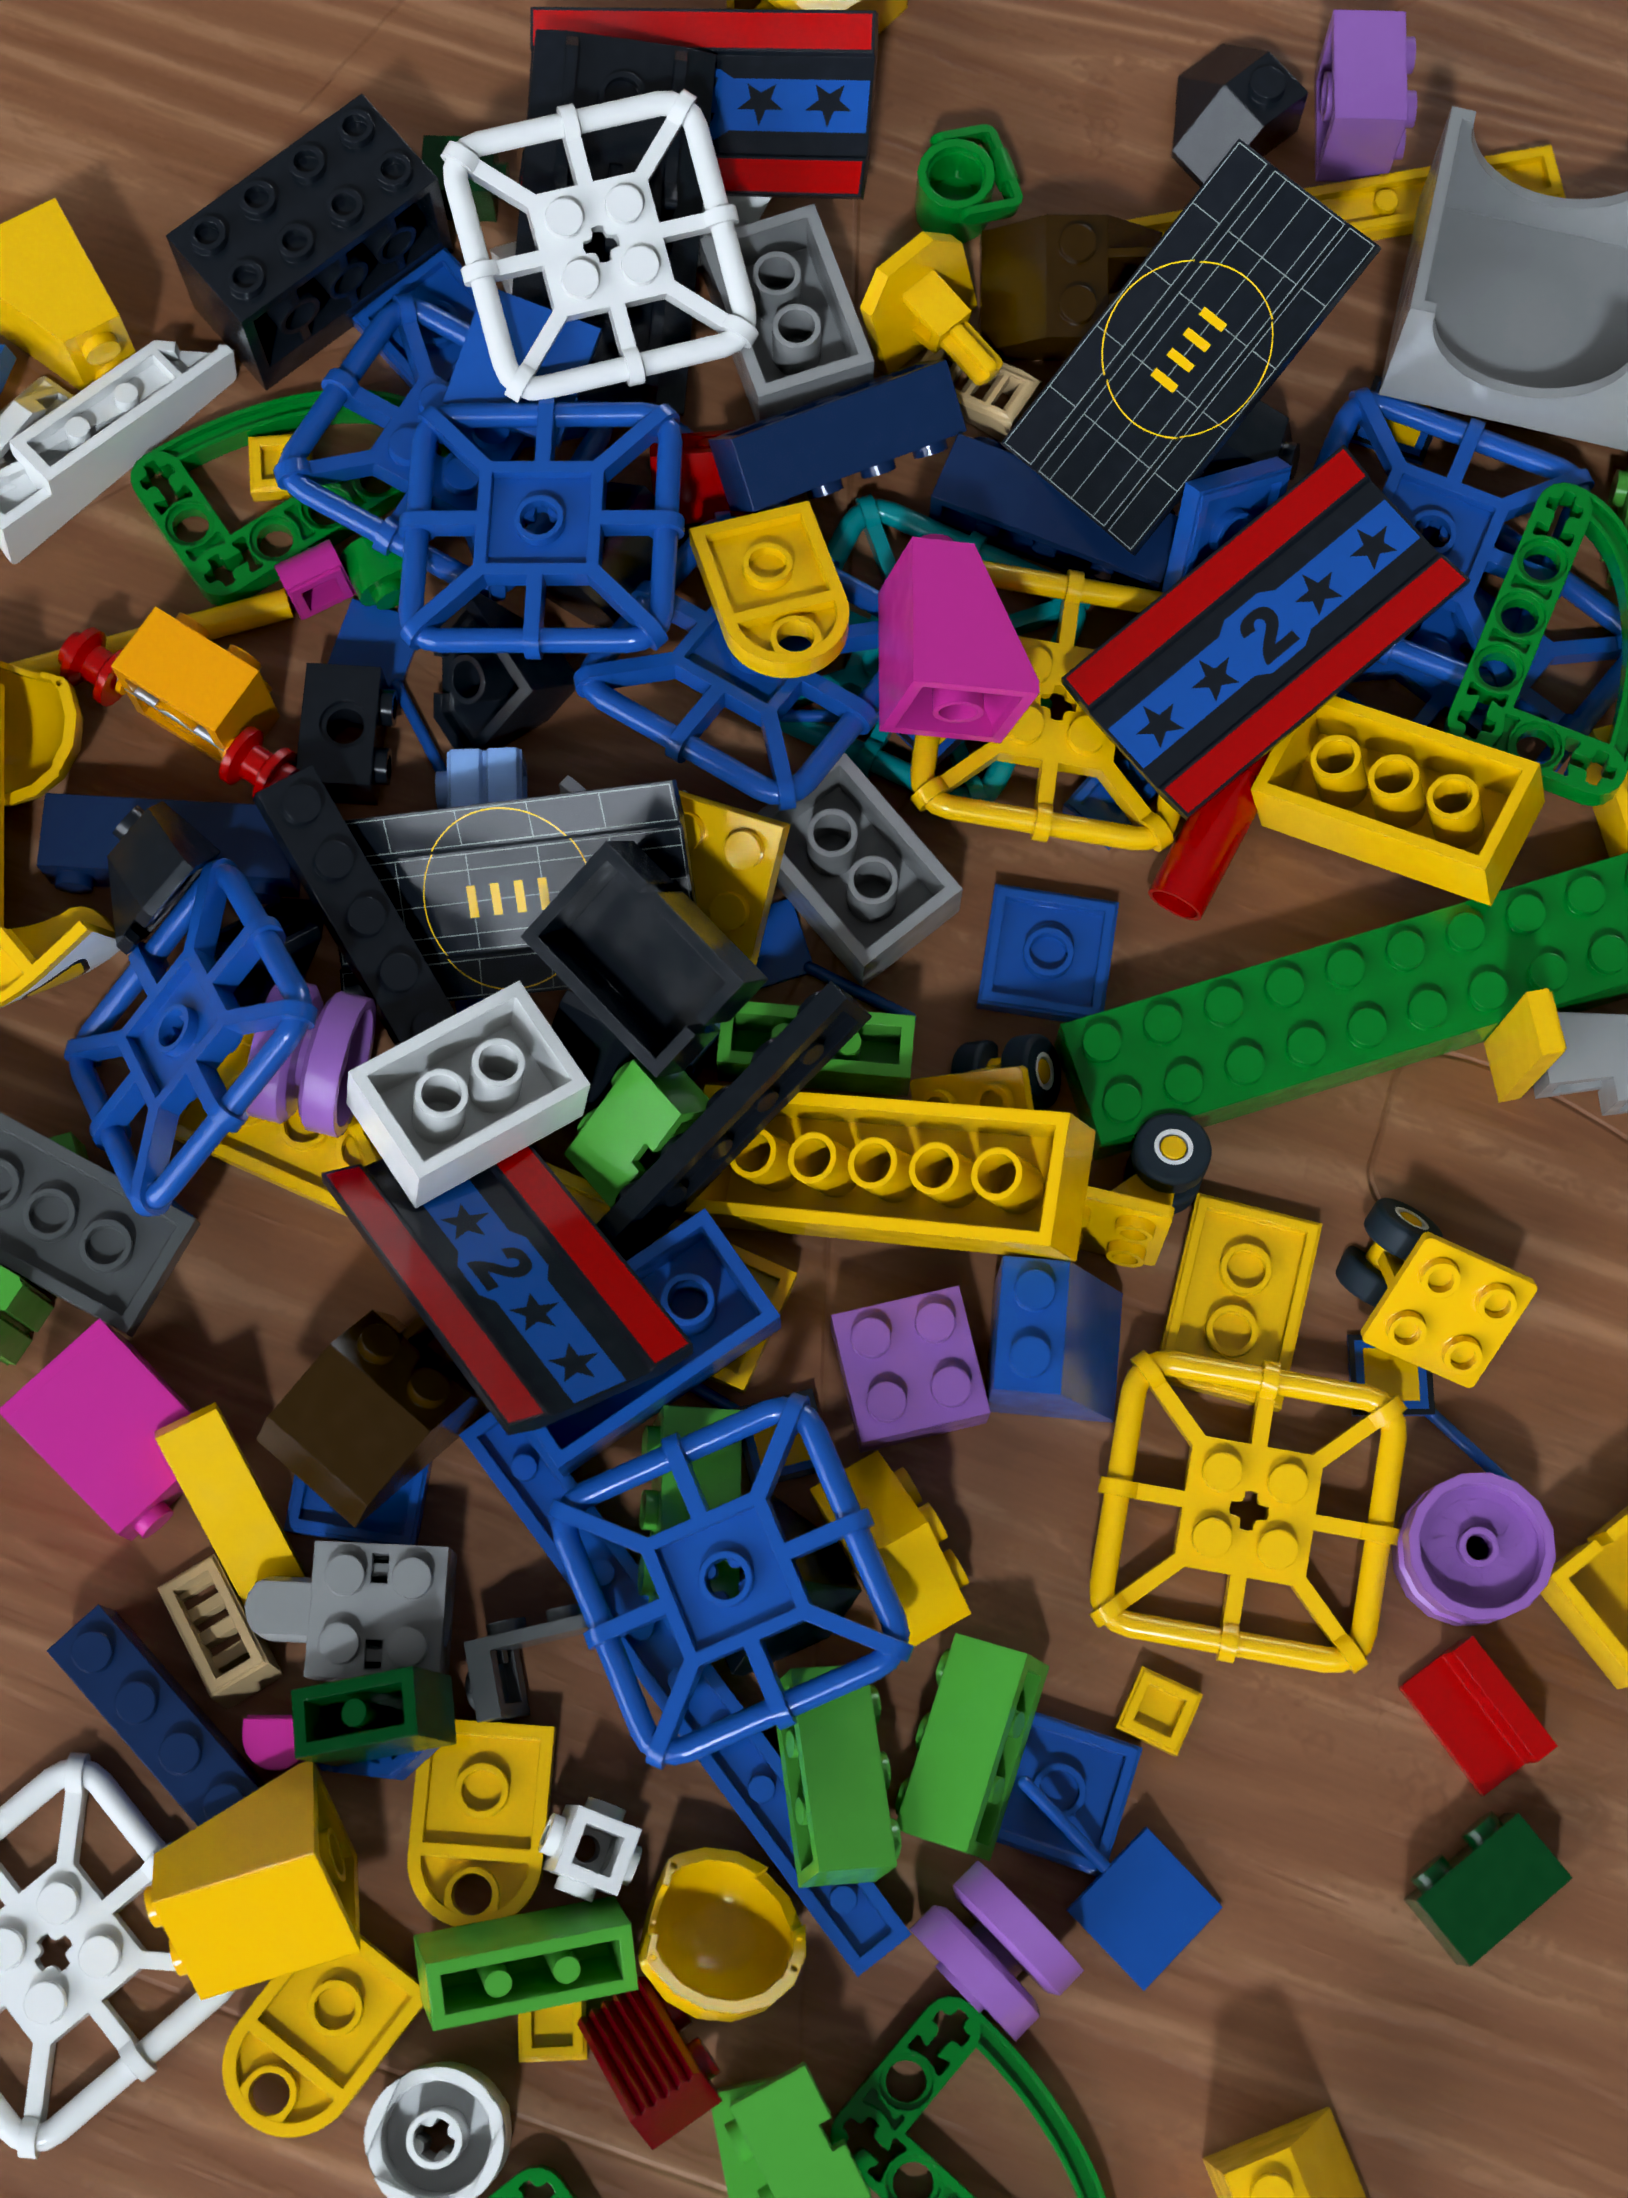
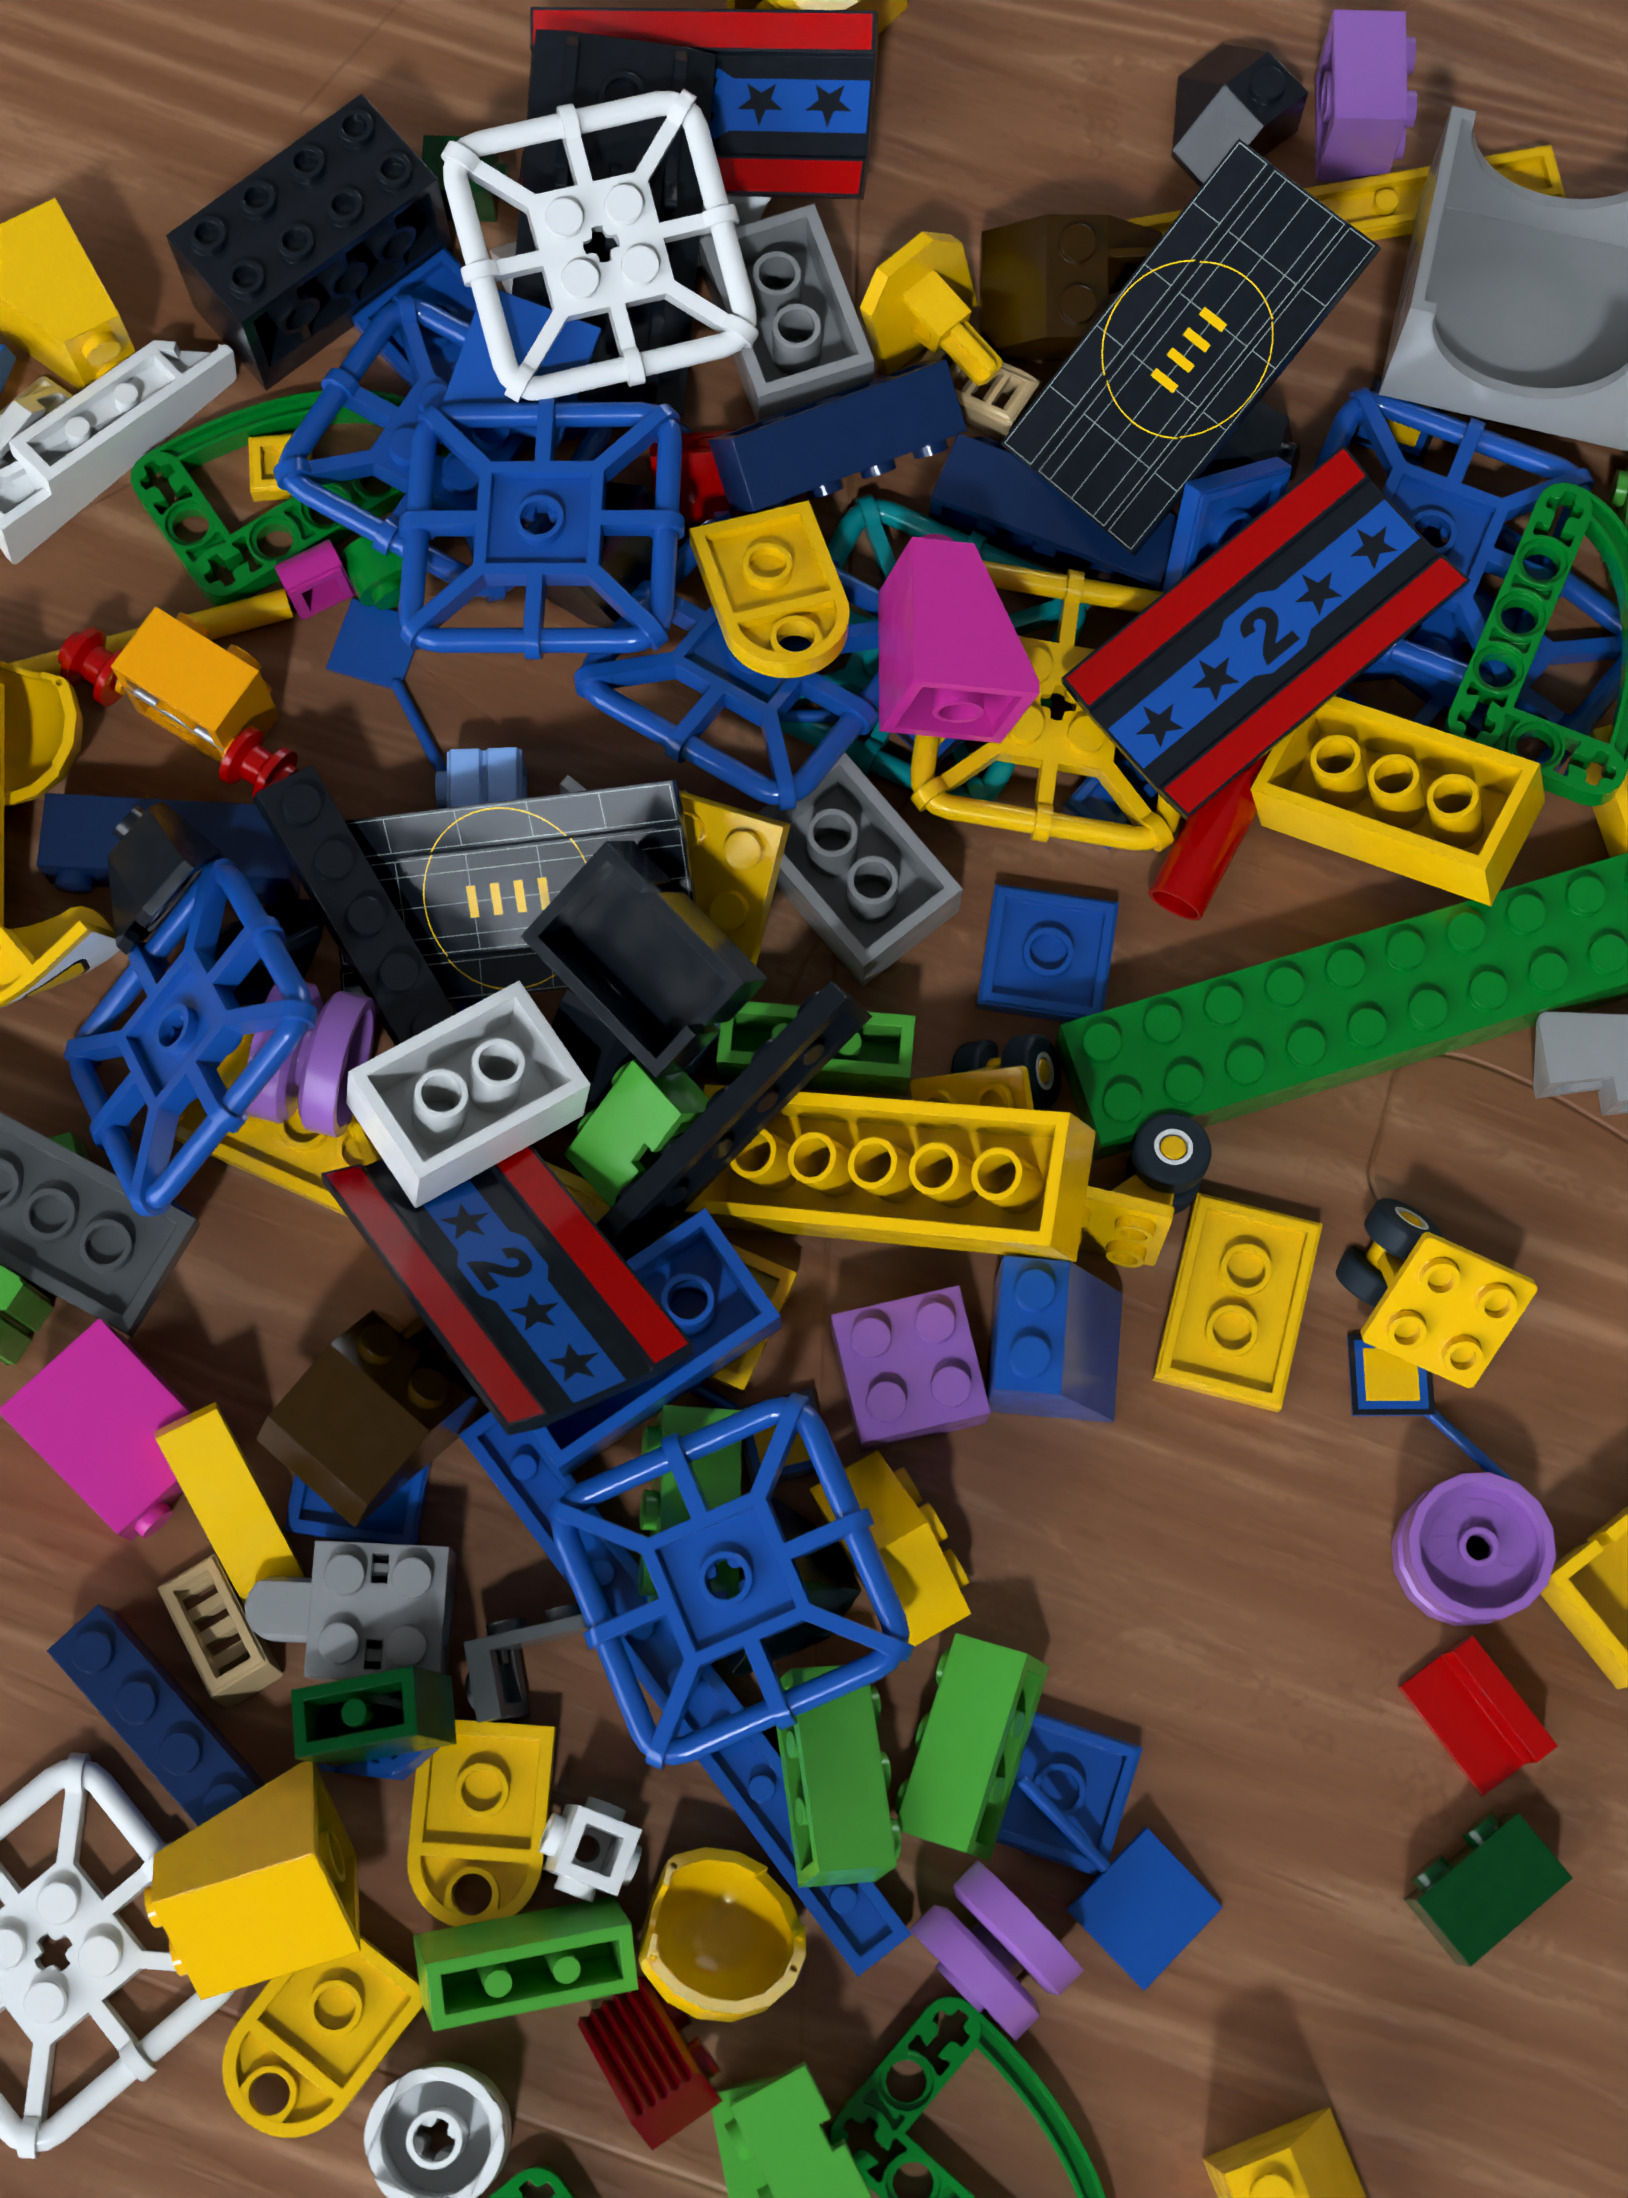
dark pink brick [242,1715,305,1772] -> none
black brick [296,663,398,806] -> none
black slope [434,593,576,750] -> none
yellow tile [518,2000,589,2063] -> none
blue piece [756,899,917,1021] -> none
green piece [915,124,1023,243] -> none
yellow plate [1088,1350,1407,1674] -> none
yellow tile [1114,1666,1204,1757] -> none
yellow tile [1484,988,1567,1103] -> none

